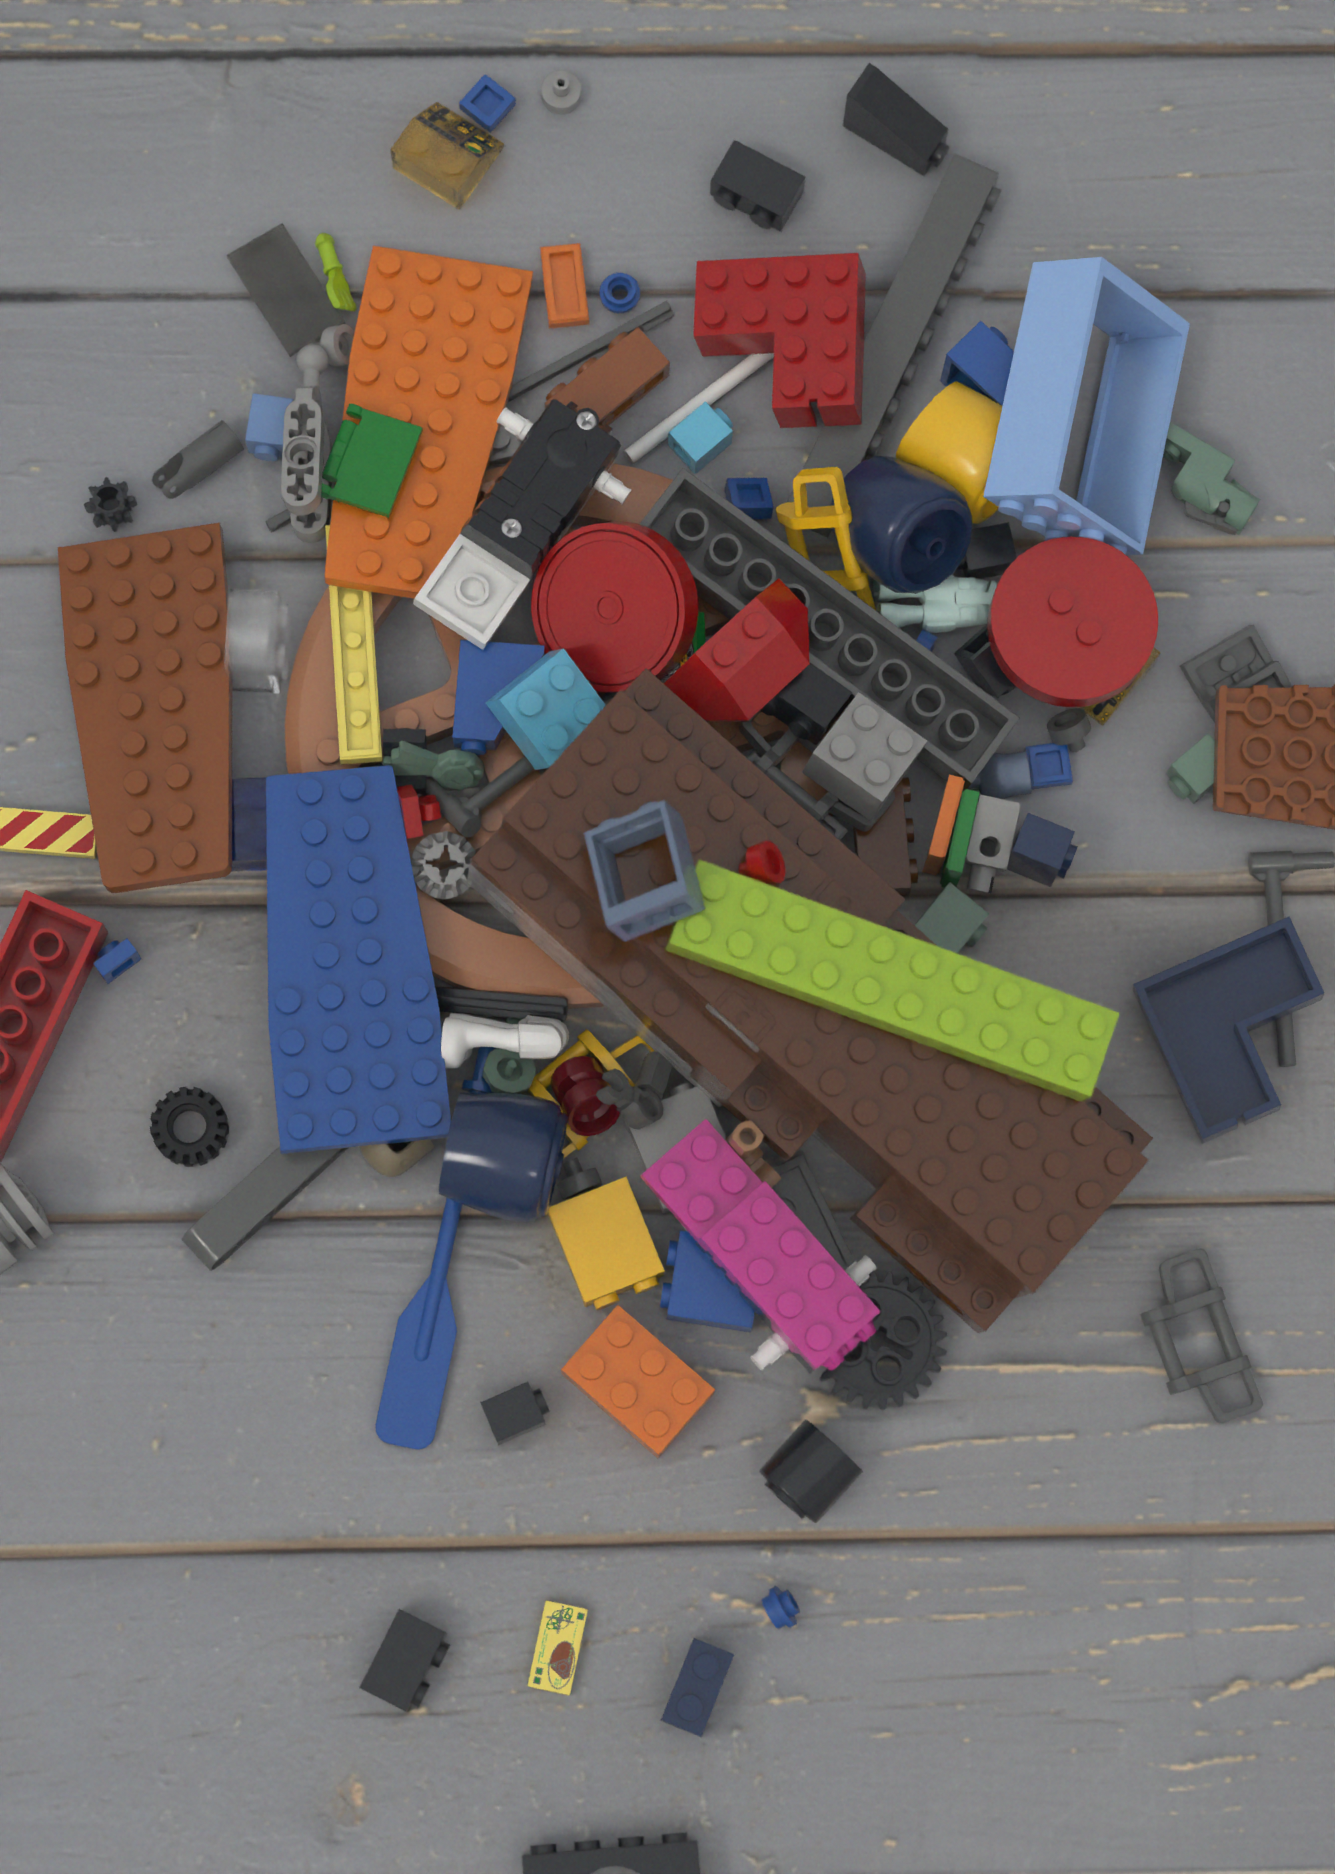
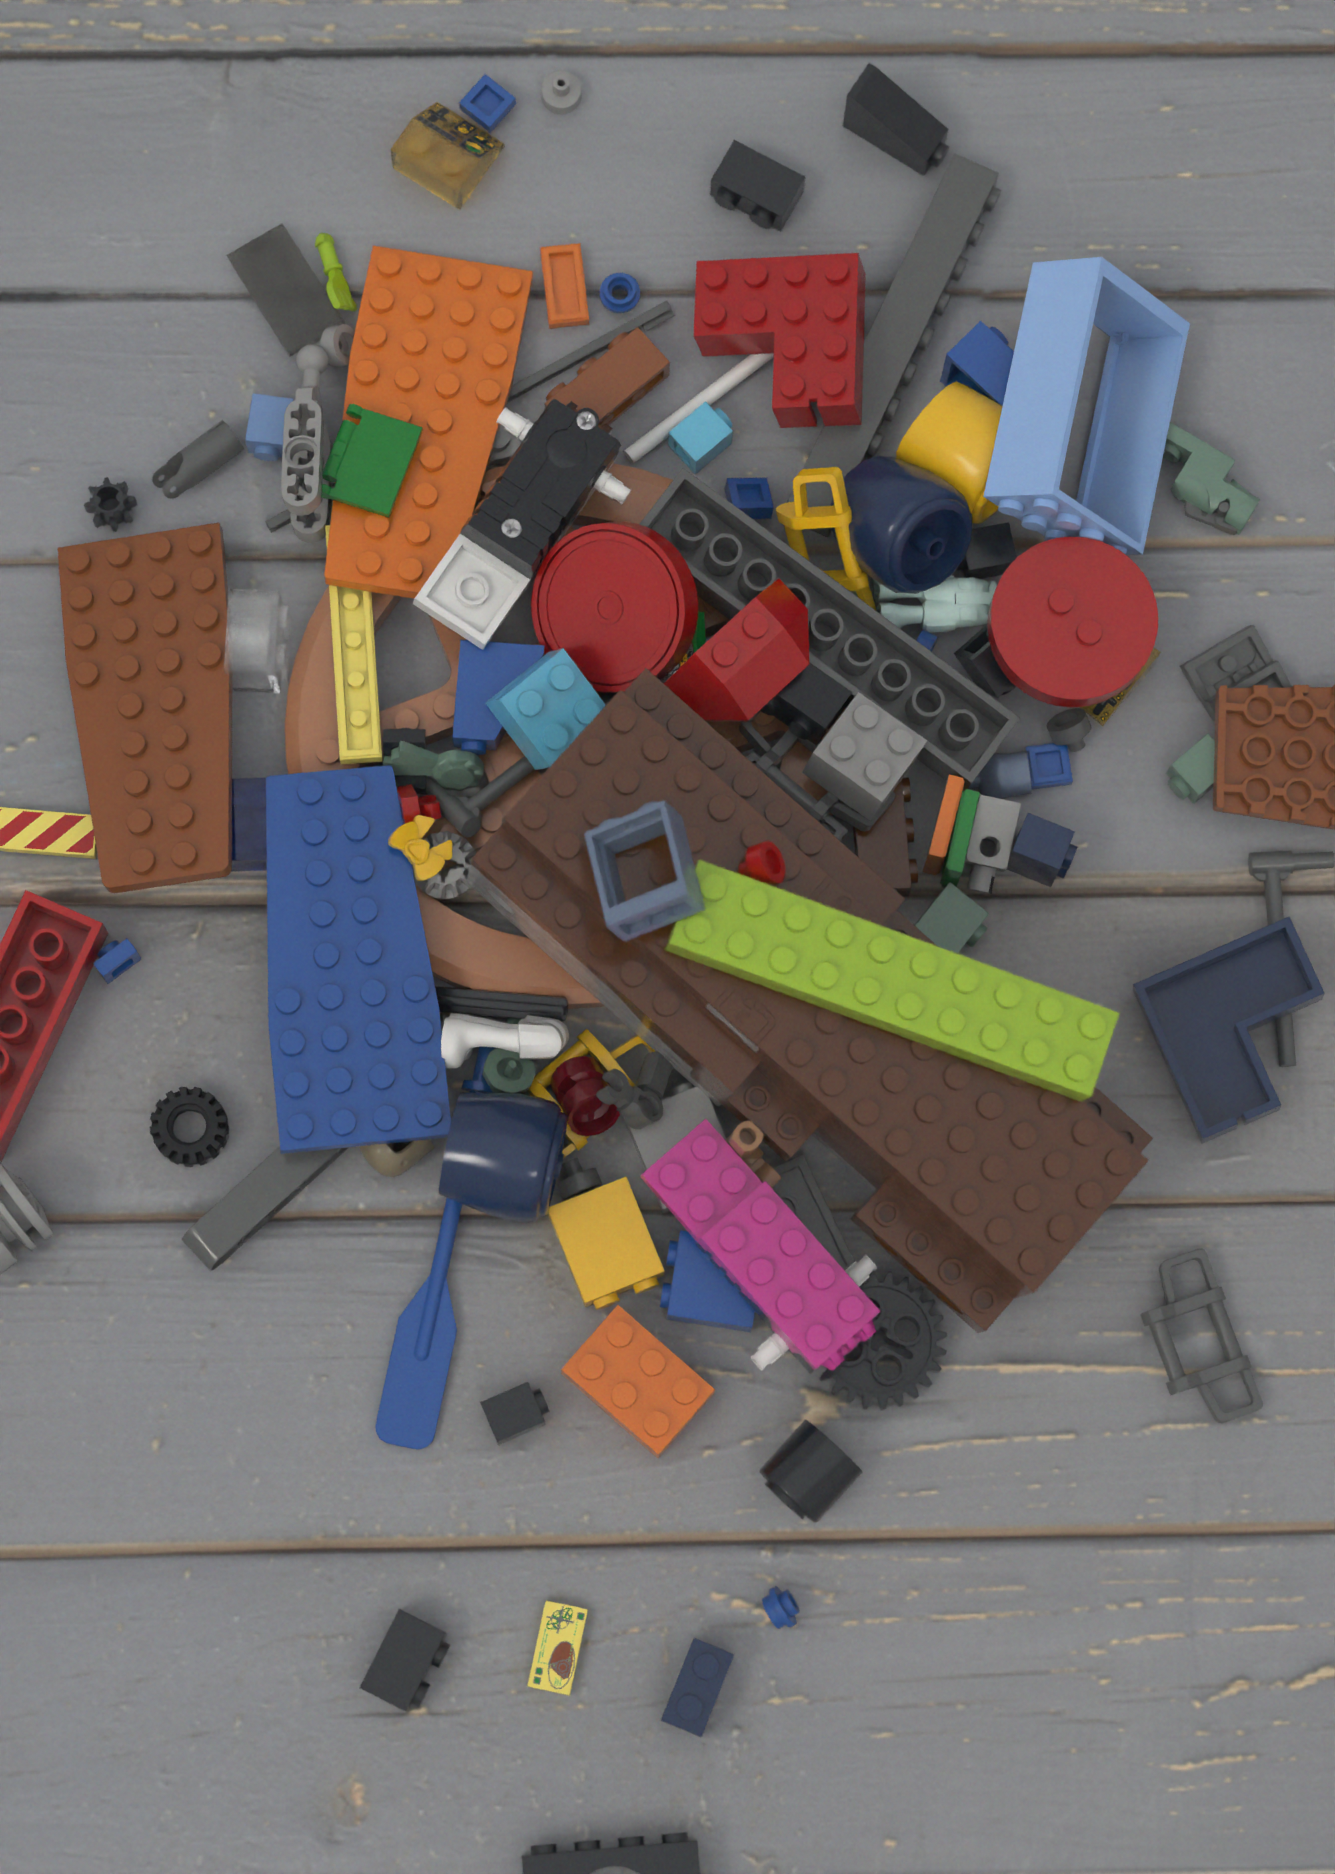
none -> yellow piece [388,815,452,881]

